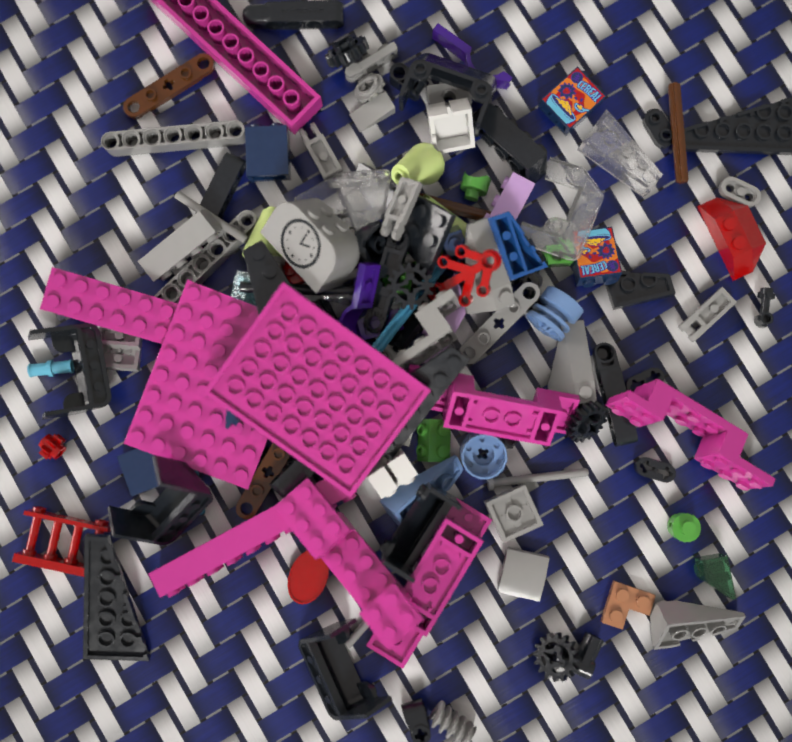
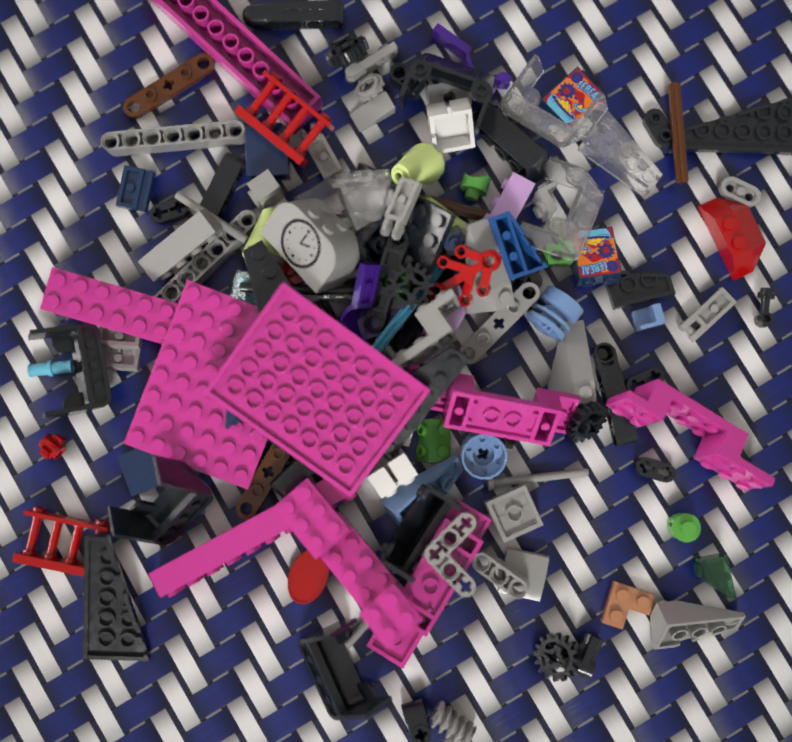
none -> dark blue plate [116,165,156,213]
none -> black beam [149,199,190,225]
none -> red fence [234,70,335,168]
none -> light grey brick [247,169,285,209]
none -> light grey beam [424,512,476,597]
none -> light grey beam [472,549,530,599]
none -> clear windscreen [501,54,608,148]
none -> light grey bracket [531,181,558,223]
none -> medium blue panel [631,303,666,332]

